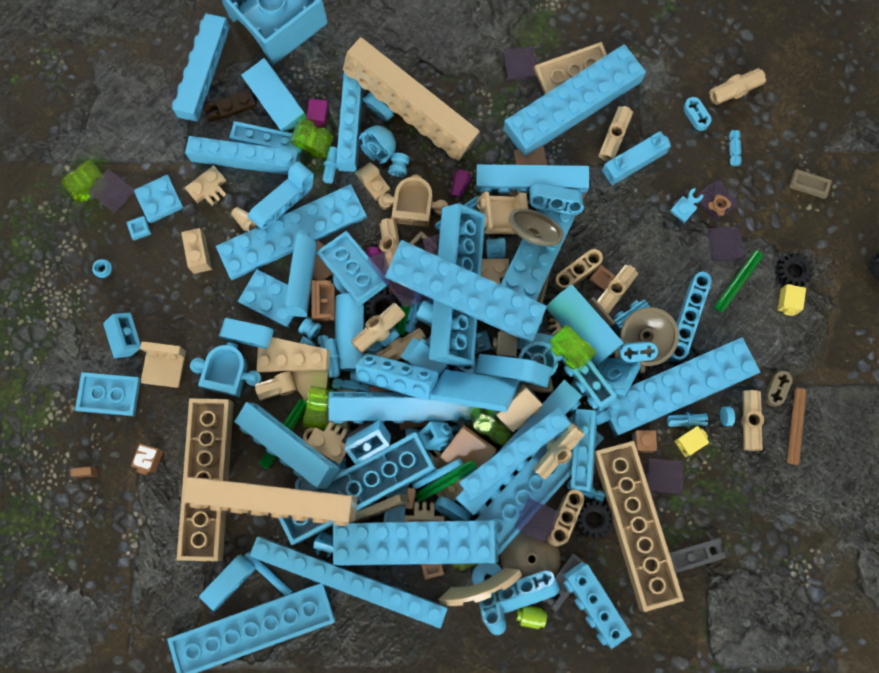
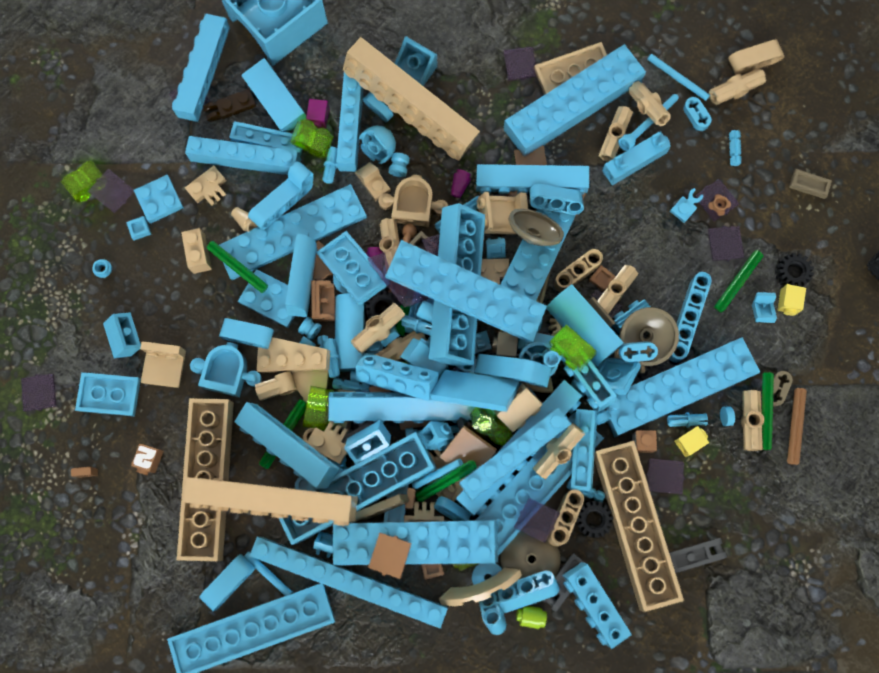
none -> clear purple piece [21,374,57,412]
none -> green axle [206,241,268,293]
none -> medium nougat piece [368,533,412,579]
none -> medium azure slope [394,36,437,86]
none -> medium azure axle [401,315,432,336]
none -> medium nougat bar [402,224,417,243]
none -> medium azure pin [543,351,560,367]
none -> medium azure piece [618,94,679,151]
none -> tan piece [629,81,671,127]
none -> medium azure bar [647,54,710,101]
none -> tan beam [728,40,784,75]
none -> medium azure bracket [752,292,777,323]
none -> green axle [761,372,774,450]

